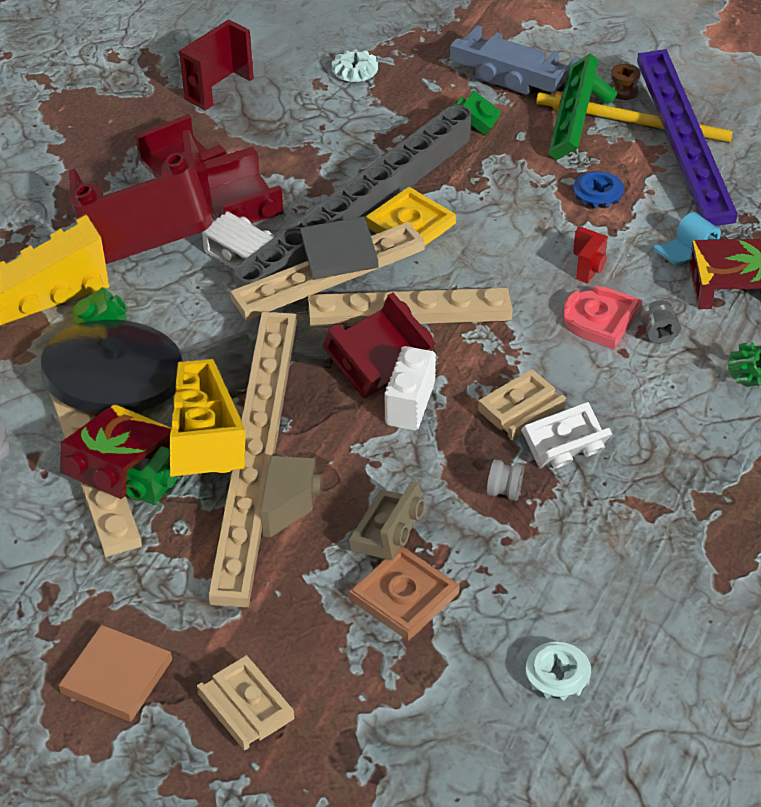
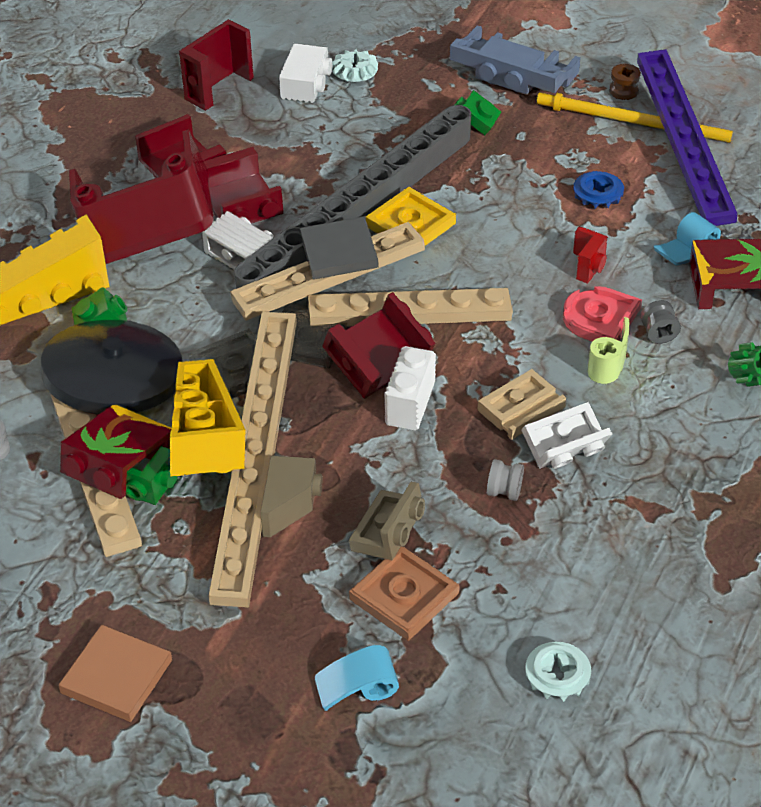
tan plate [197,655,294,751] -> none
green piece [548,53,617,161] -> none
none -> white brick [279,44,332,103]
none -> medium azure panel [315,645,399,711]
none -> yellowish green panel [587,317,630,384]

